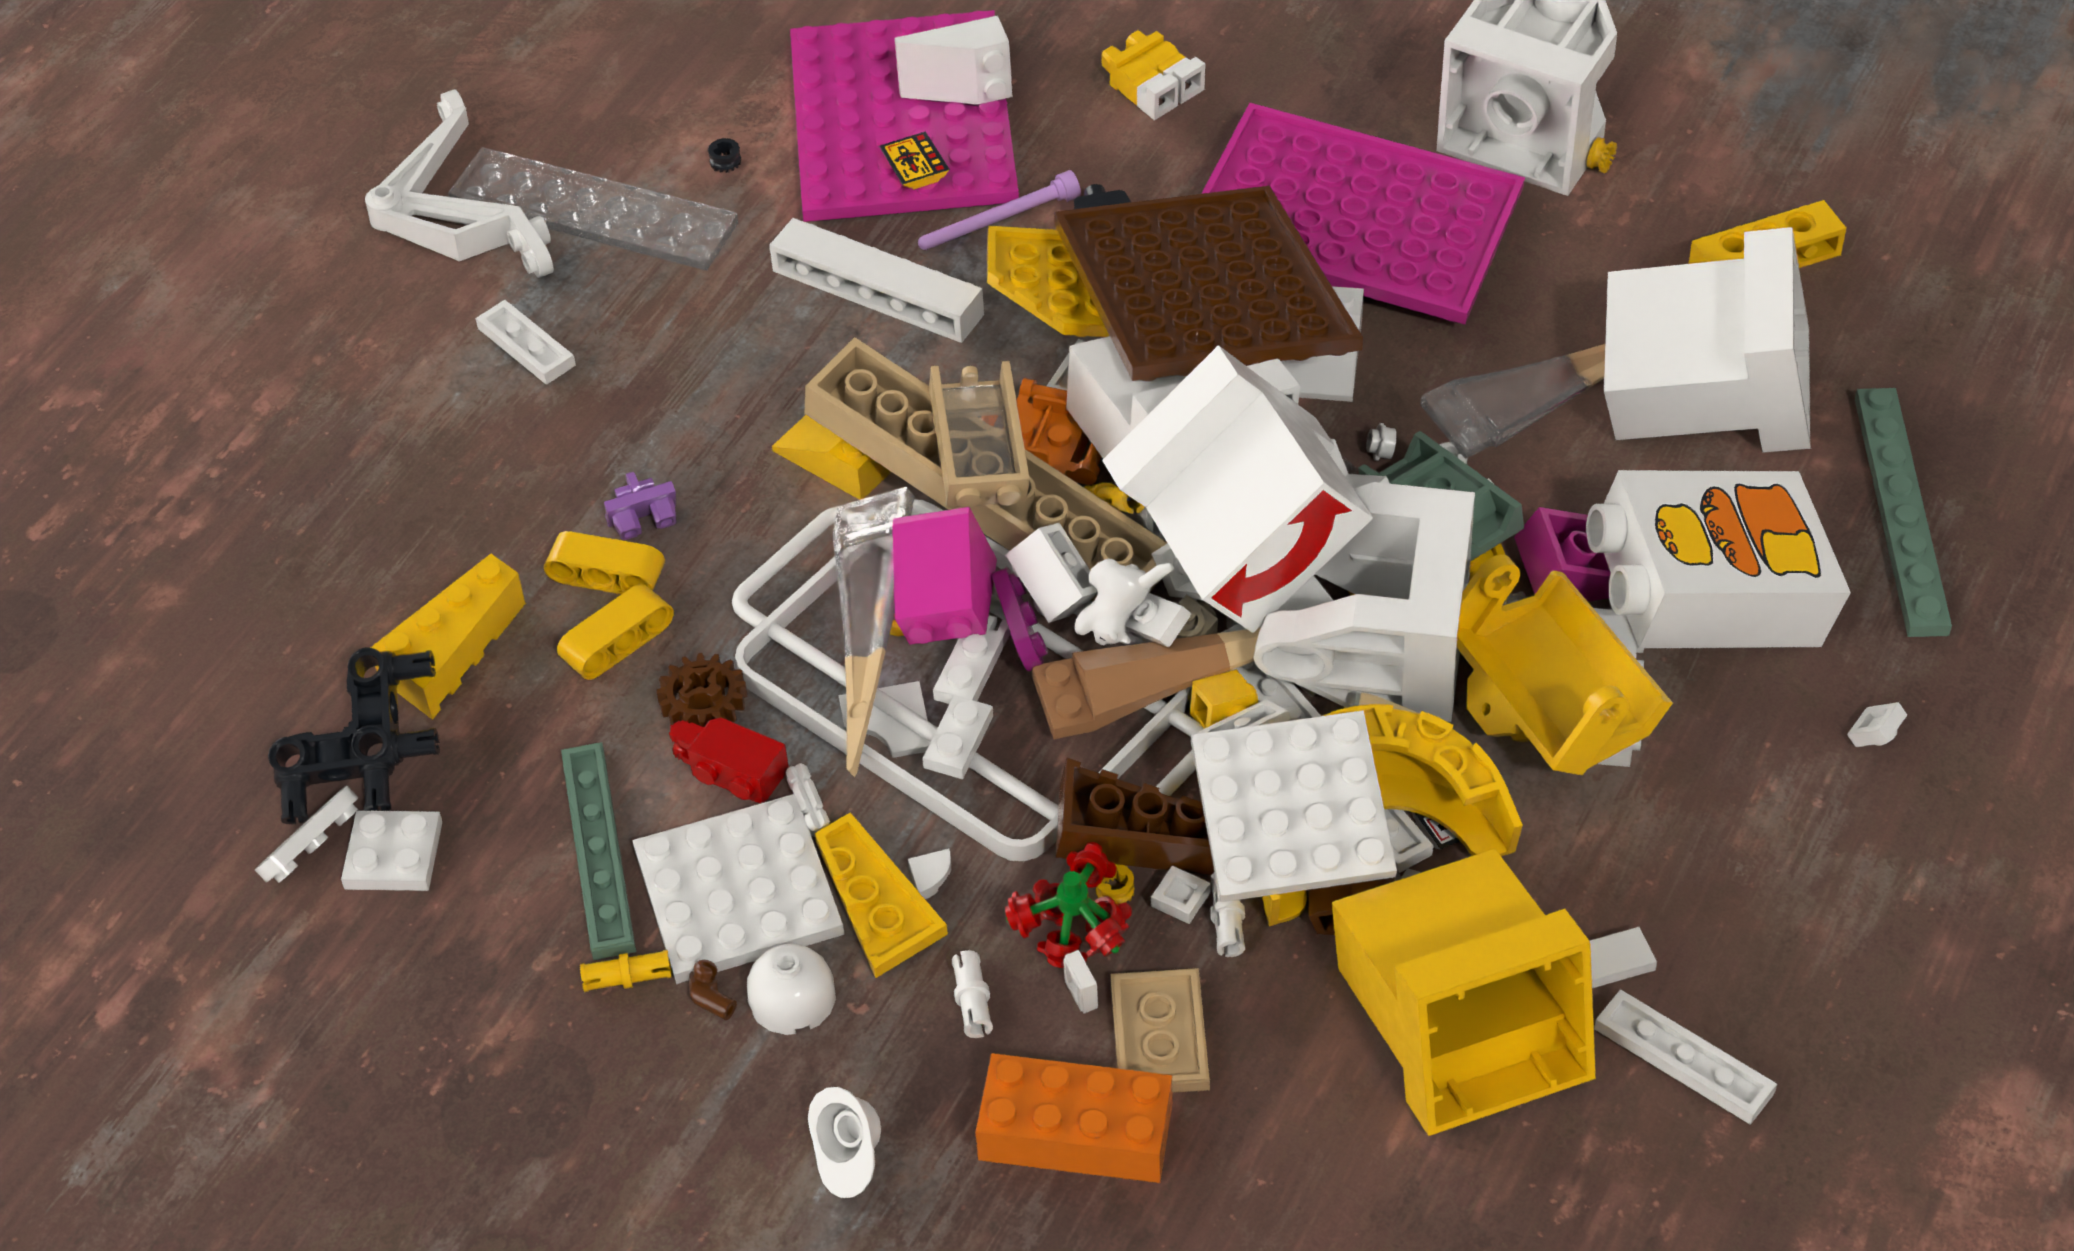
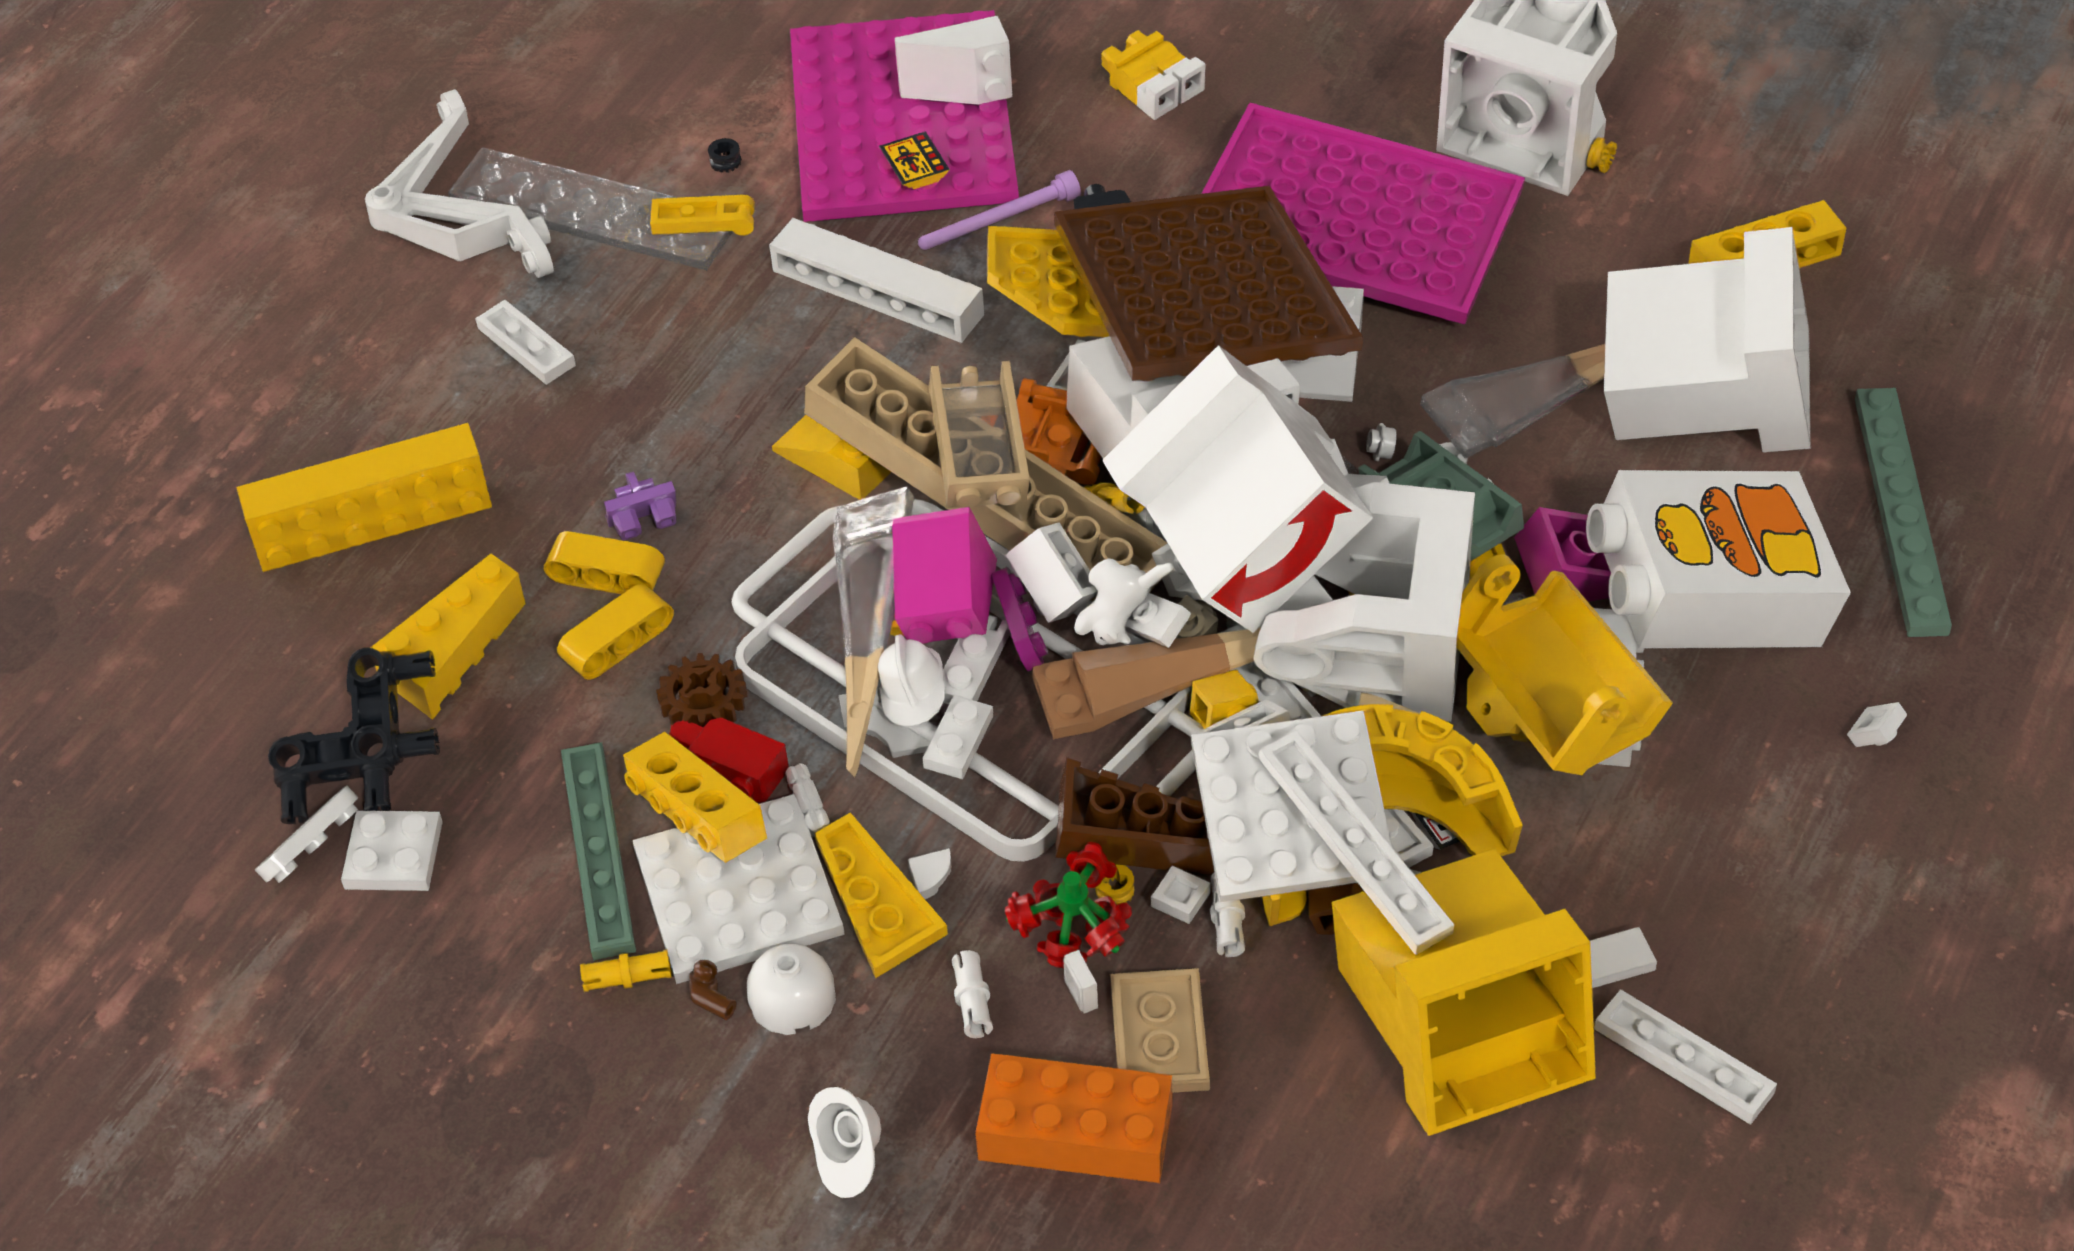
none -> yellow brick [236,423,492,572]
none -> yellow brick [623,731,767,863]
none -> yellow plate [650,195,755,236]
none -> white piece [878,634,945,727]
none -> white plate [1259,730,1454,955]

